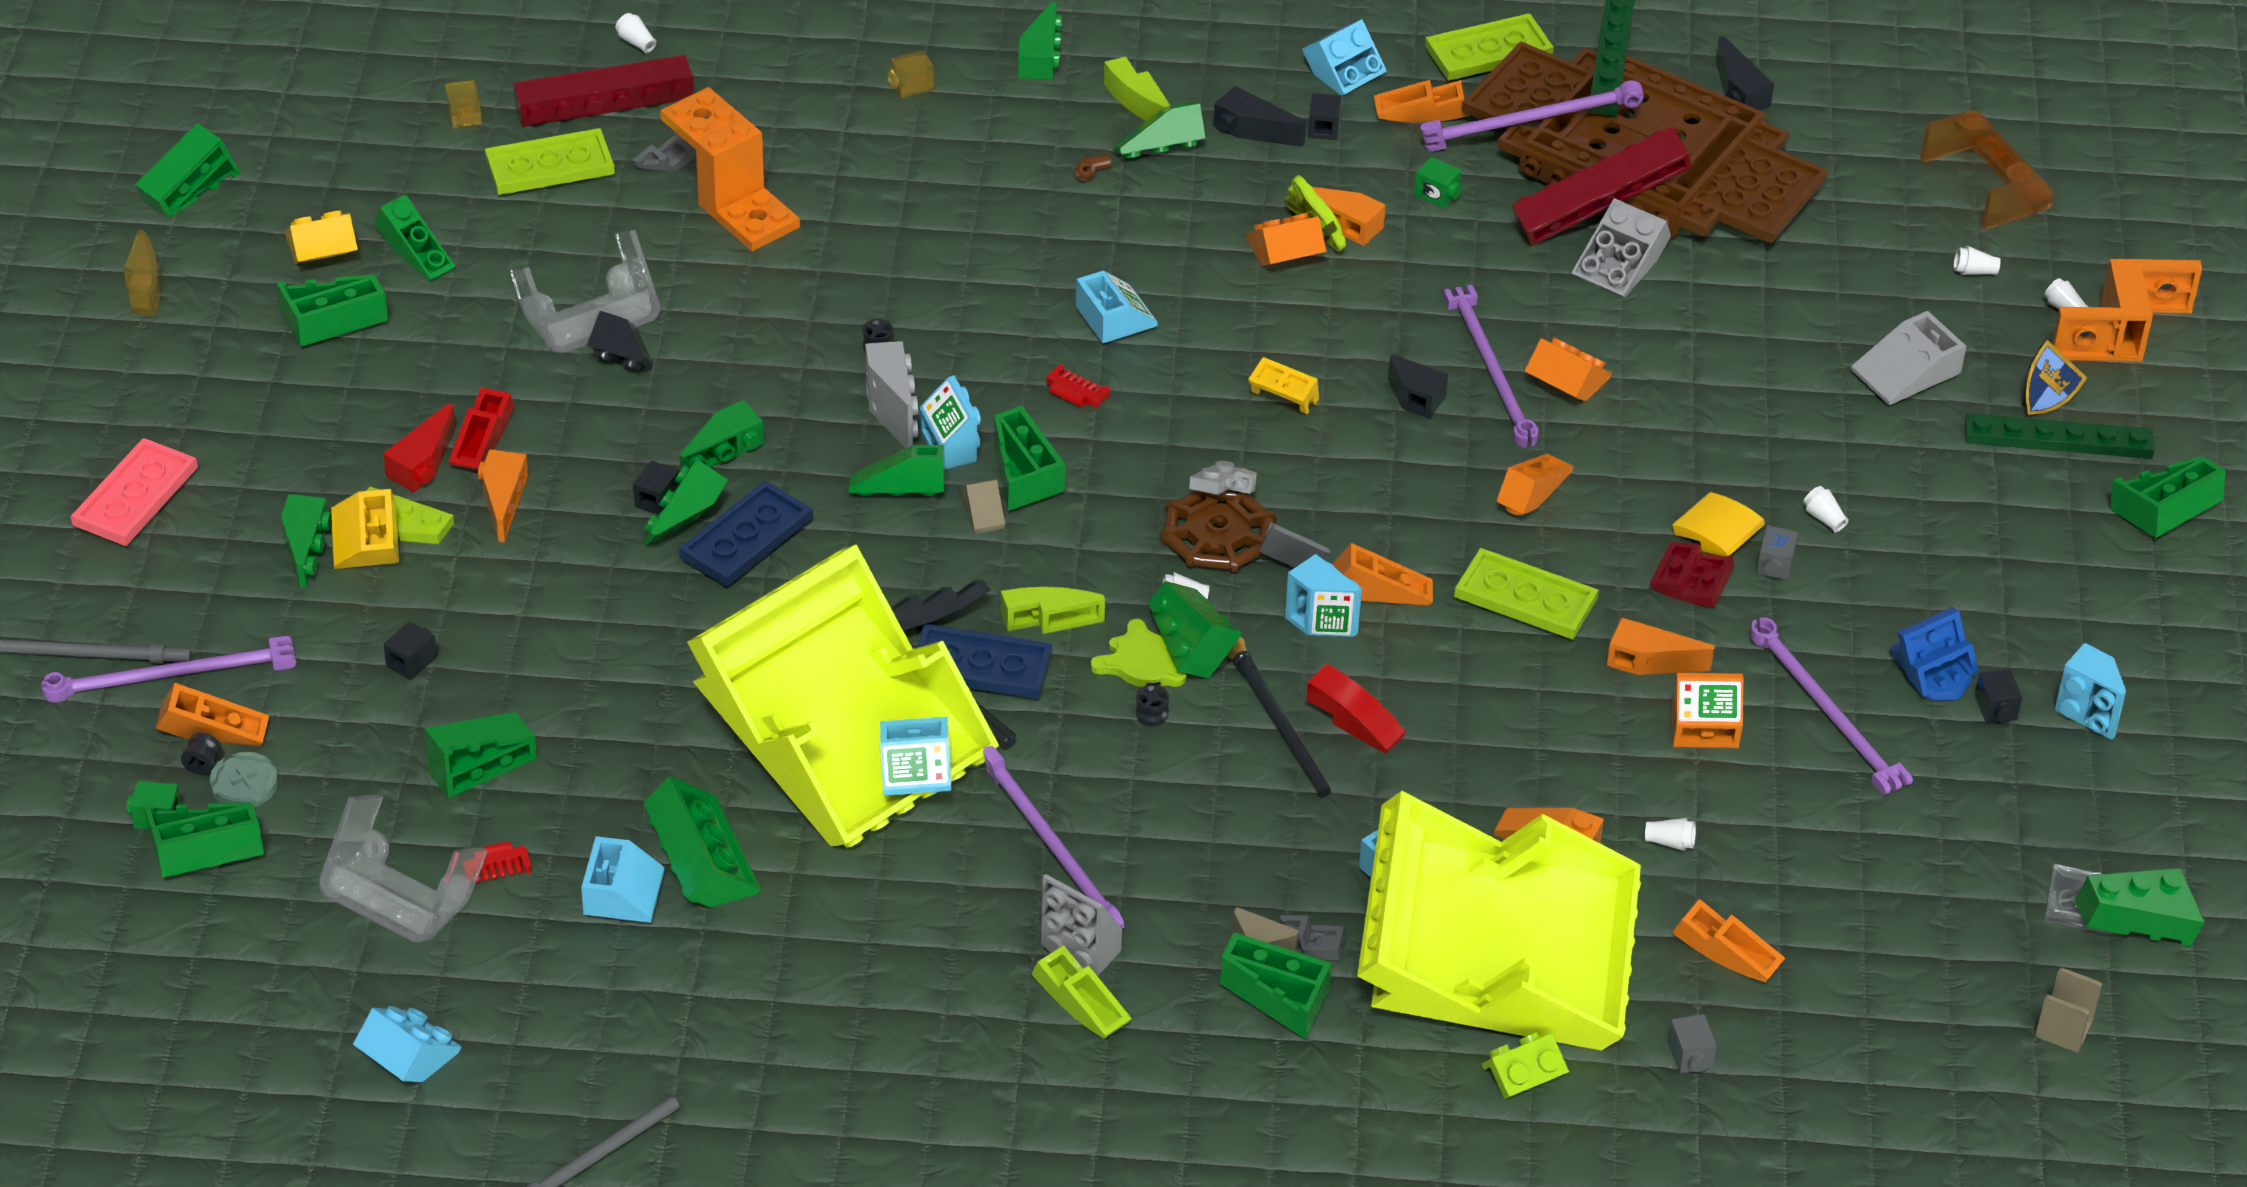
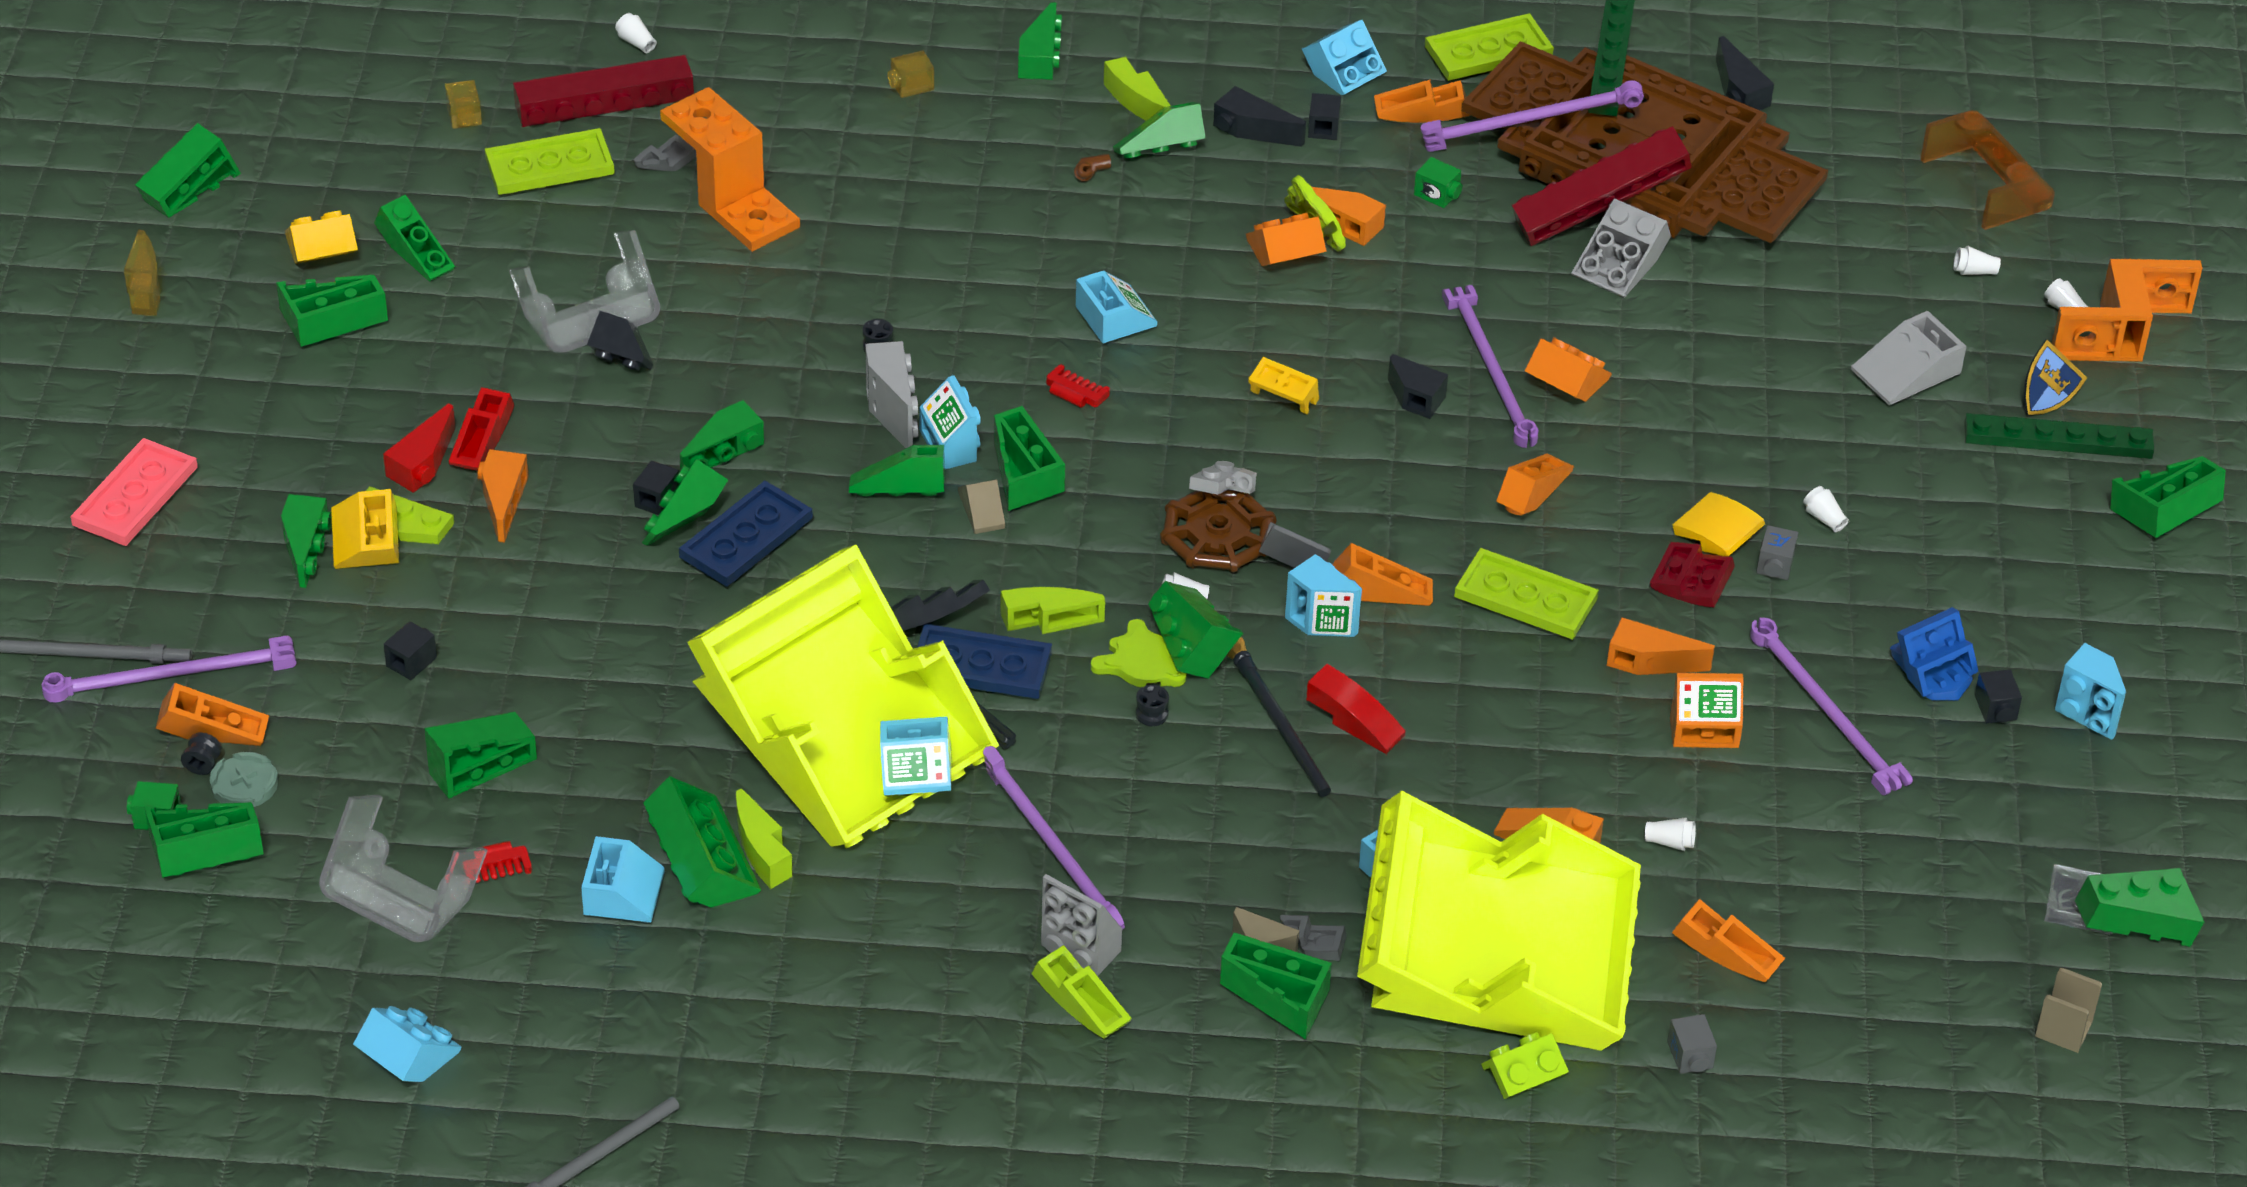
none -> lime slope [736,788,792,889]

